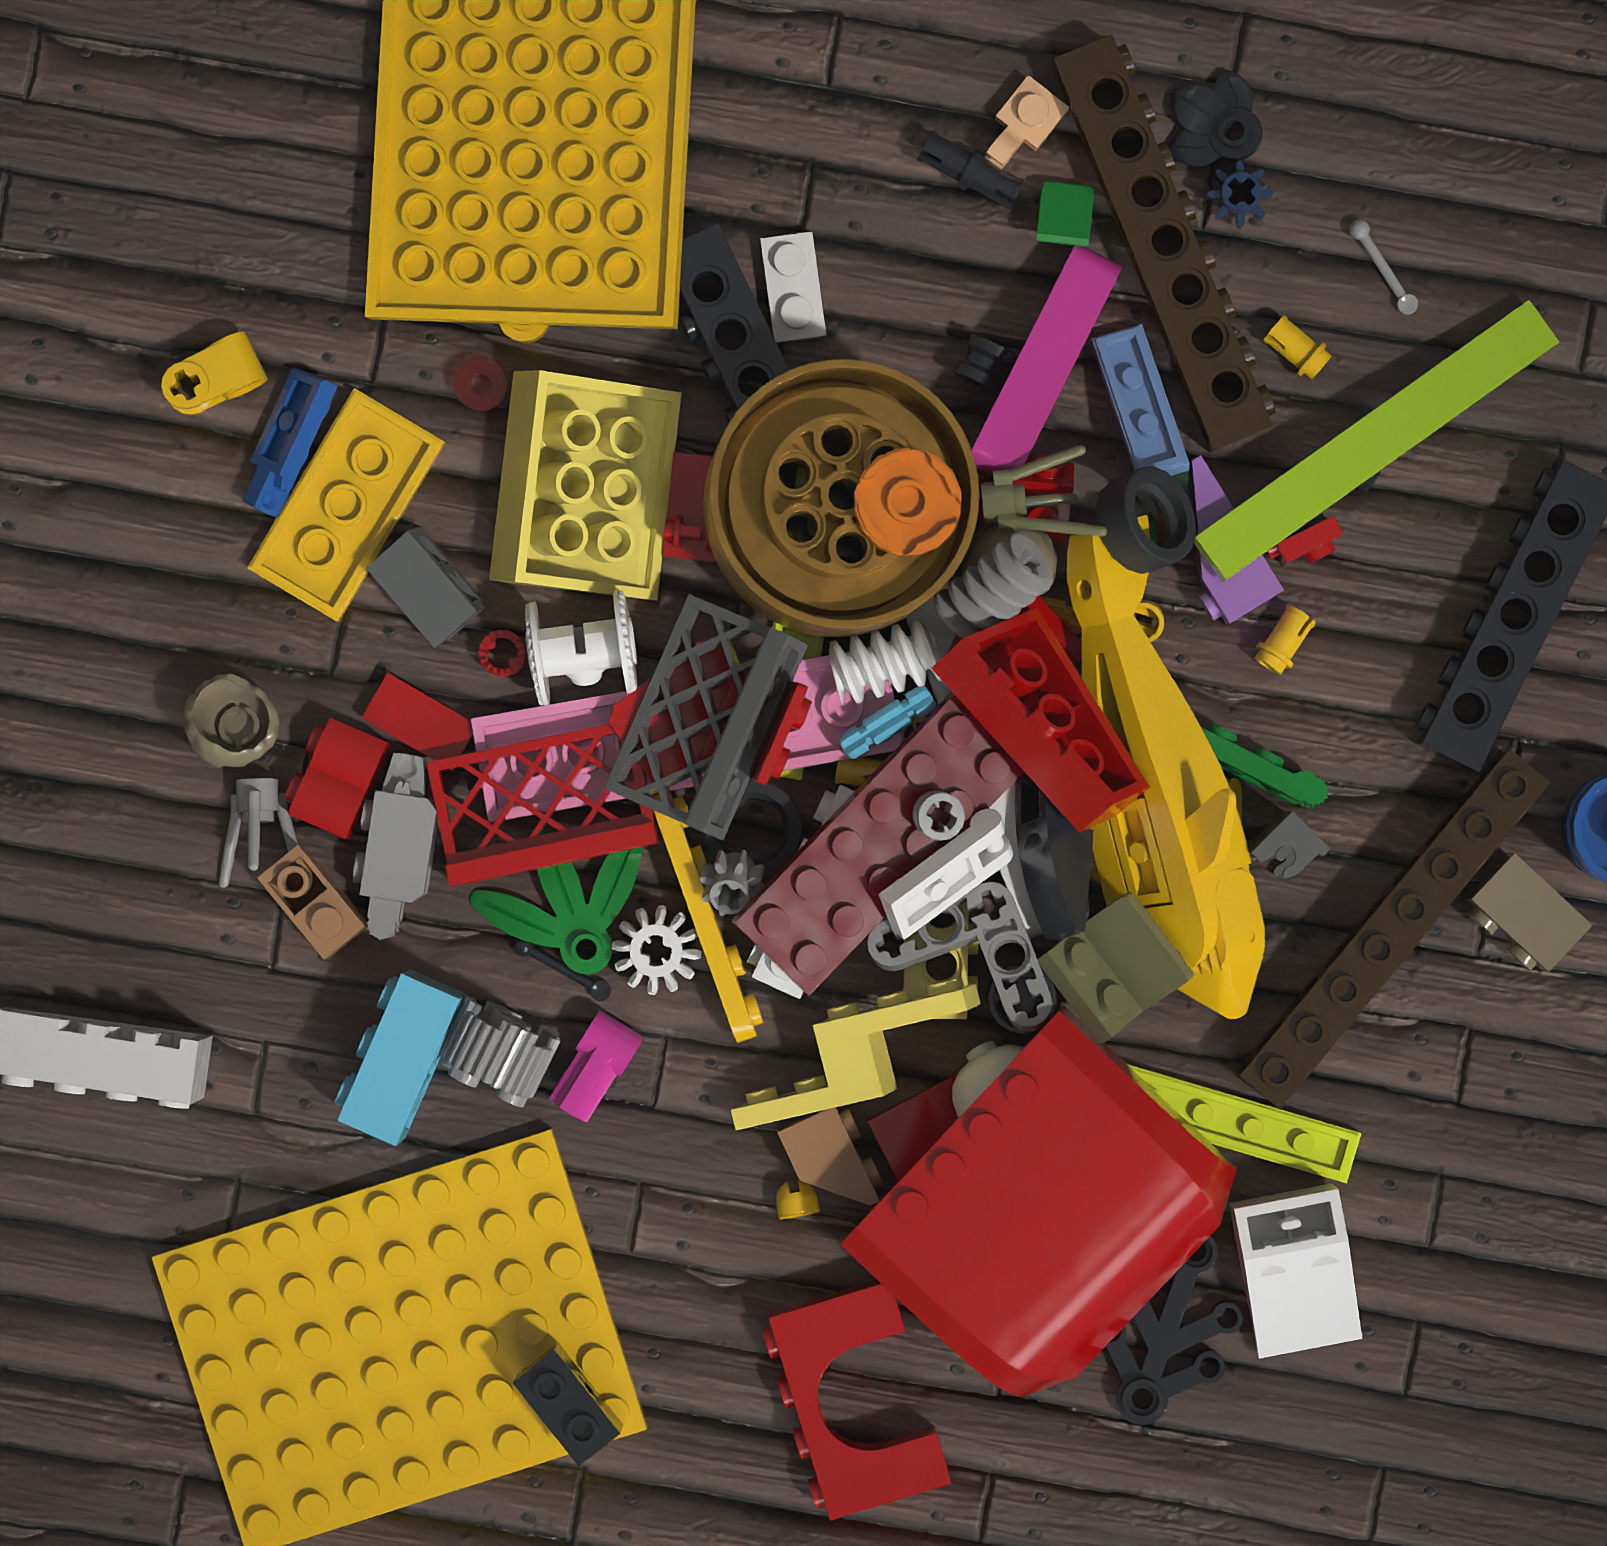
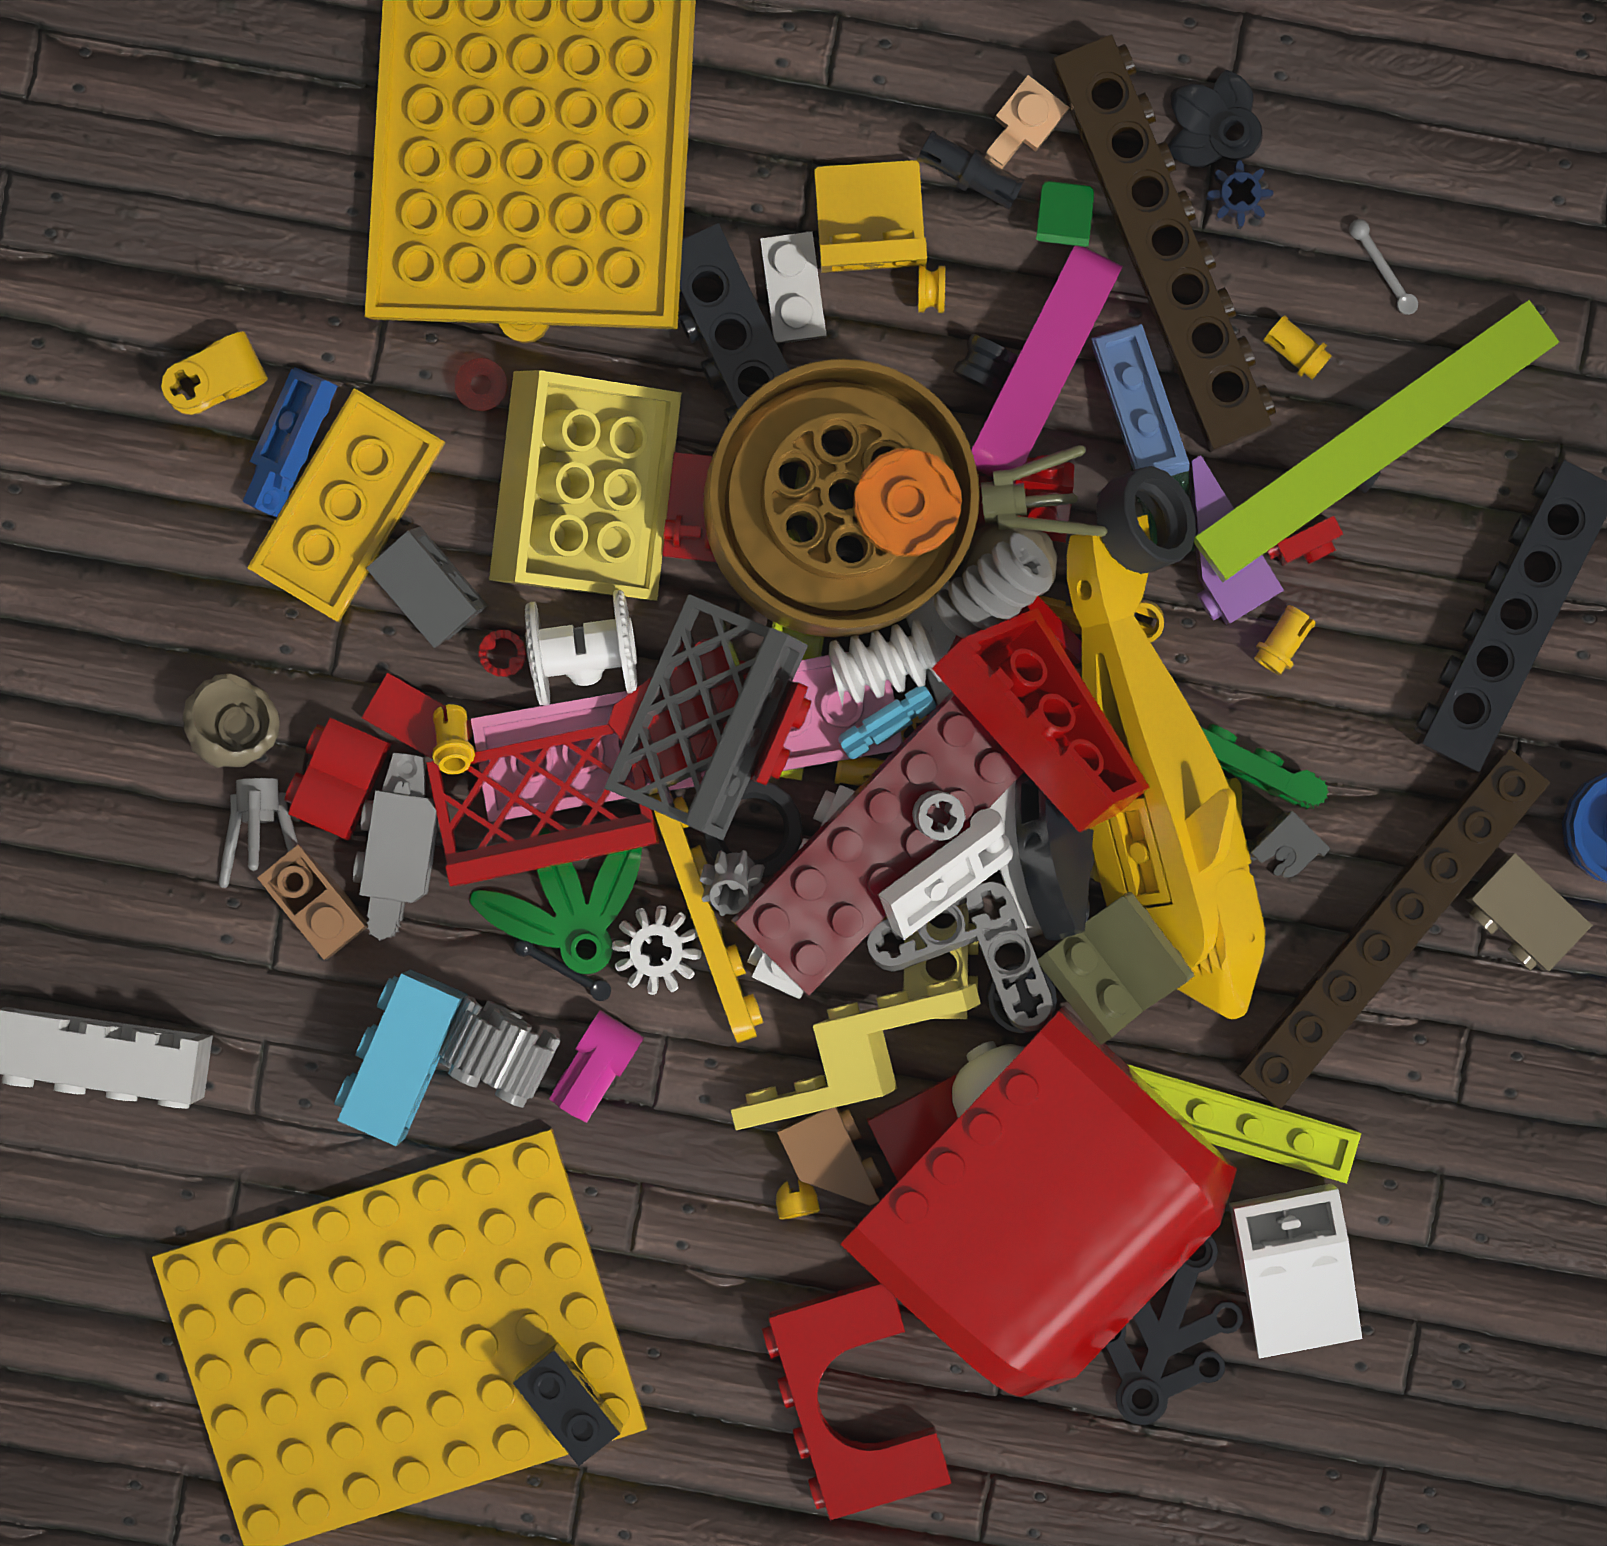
none -> yellow pin [432,704,475,774]
none -> yellow bracket [815,160,927,273]
none -> yellow bush [918,265,945,313]

